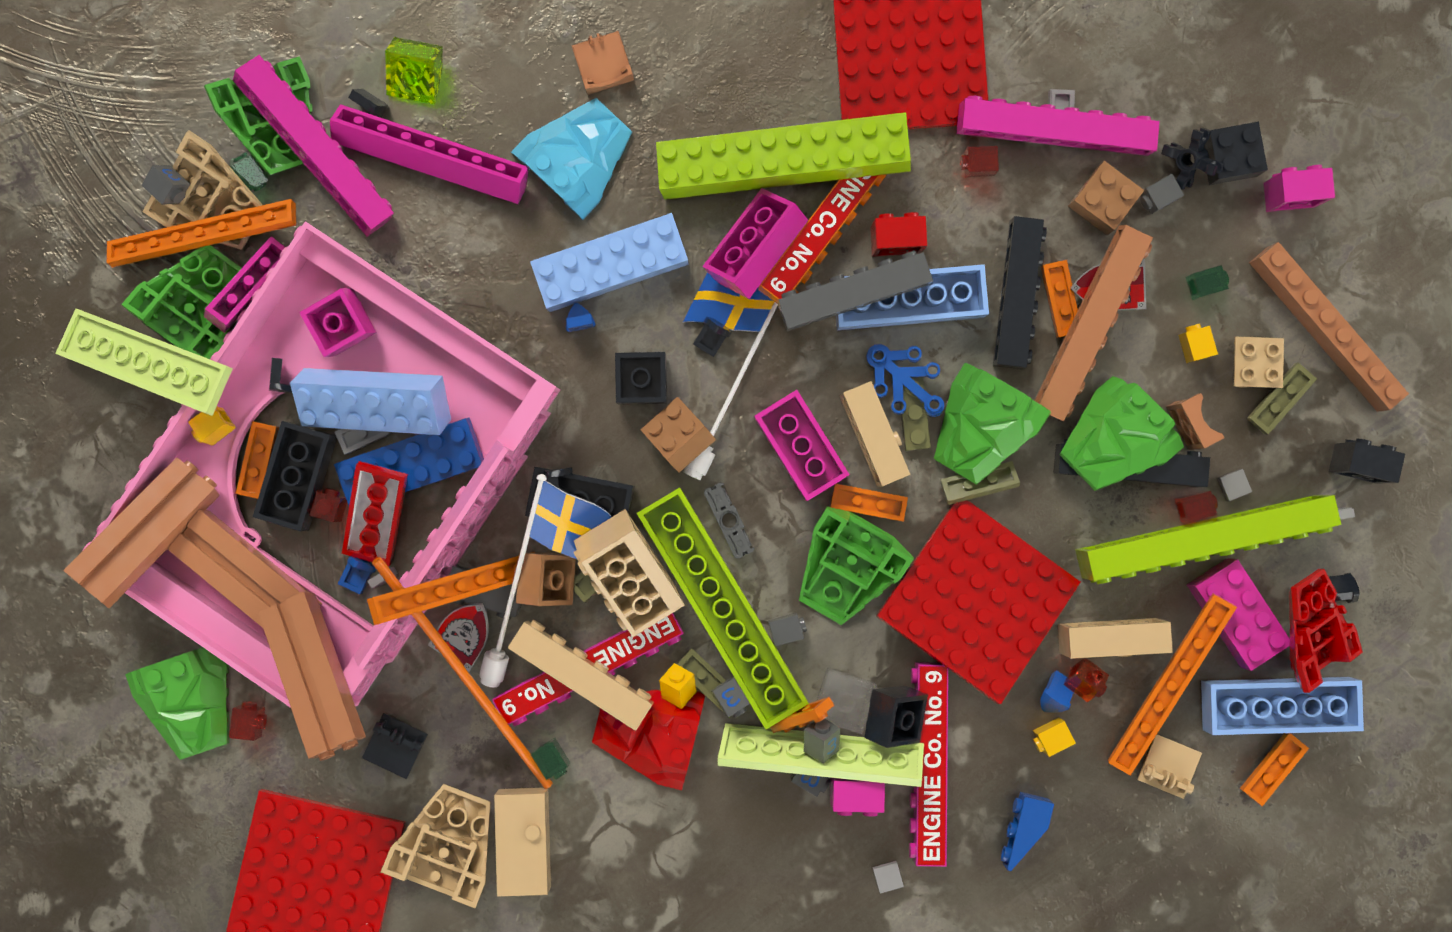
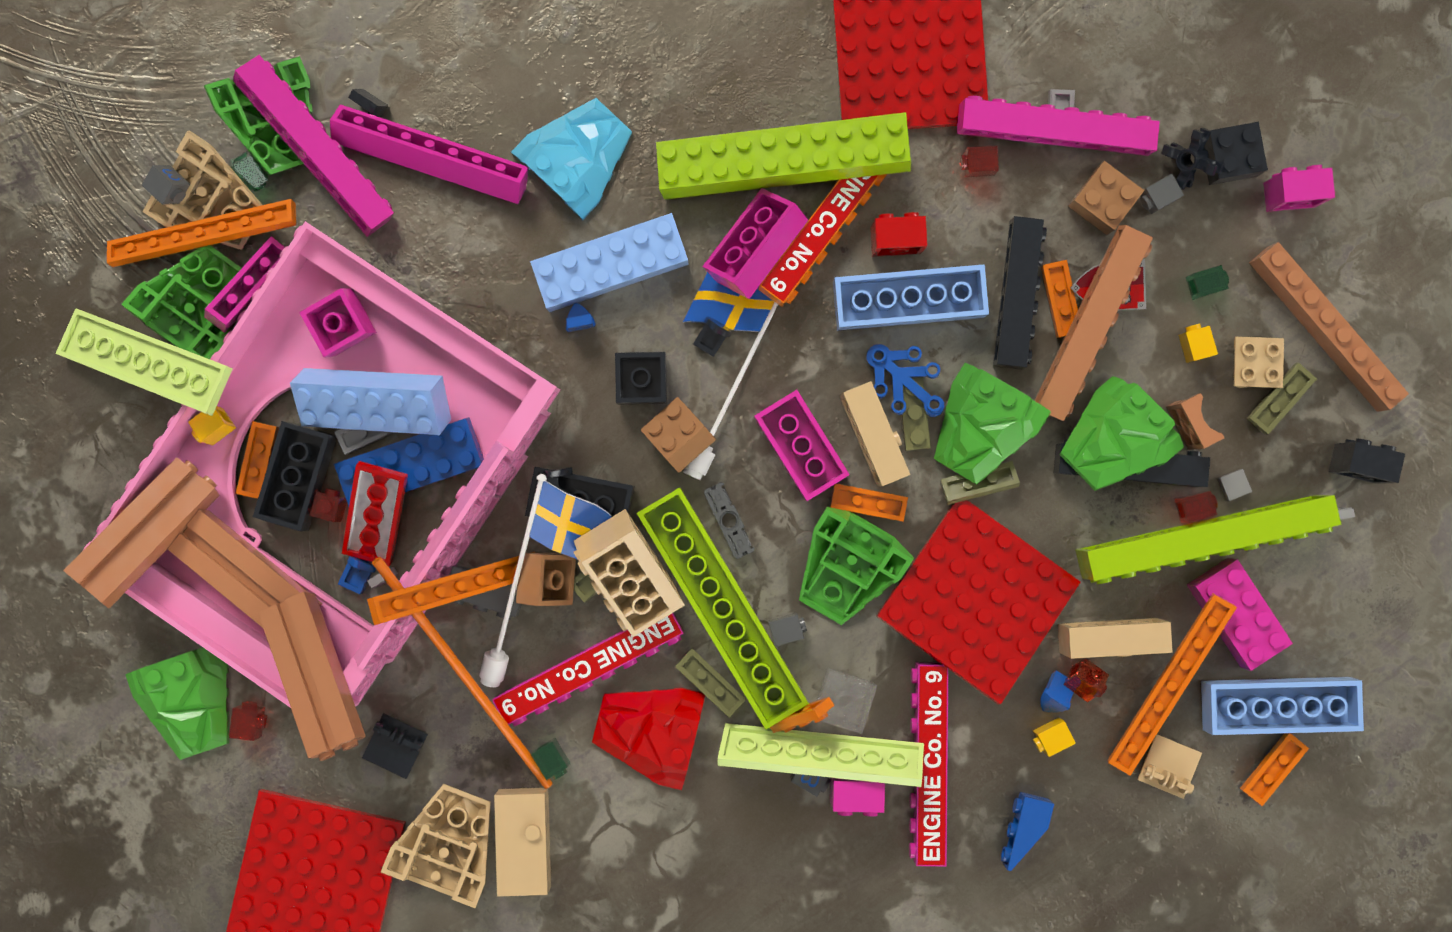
black tile [269,358,292,393] -> none
clear neon green slope [385,37,443,104] -> none
shield [428,603,489,672] -> none
tan brick [508,620,654,731] -> none
nougat piece [572,31,634,95] -> none
yellow brick [659,663,696,709] -> none
dark grey brick [711,677,750,718] -> none
dark grey brick [778,251,933,331] -> none
dark grey brick [804,719,840,764] -> none
black brick [864,685,928,748] -> none
light grey tile [872,861,904,893] -> none
red wedge [1289,569,1363,693] -> none
black tile [1329,573,1360,603] -> none

